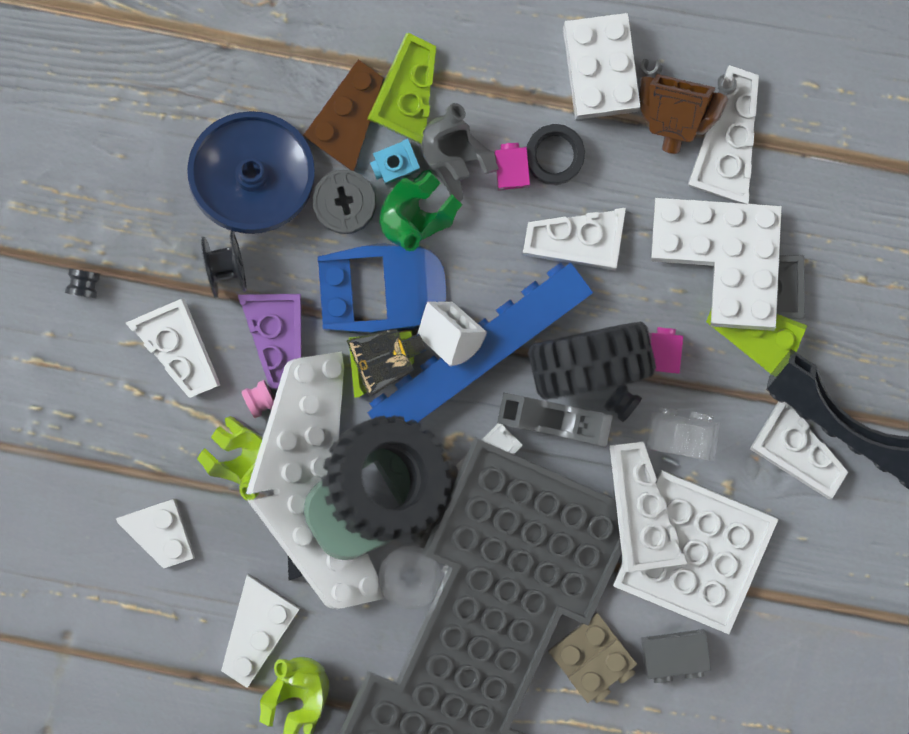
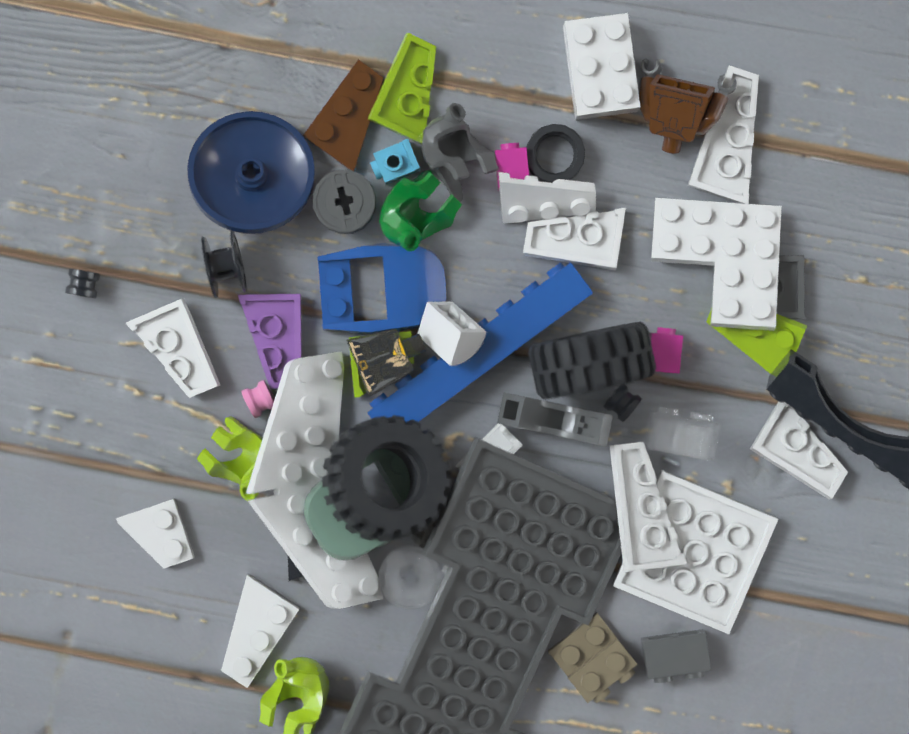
none -> white wing [499,172,596,224]

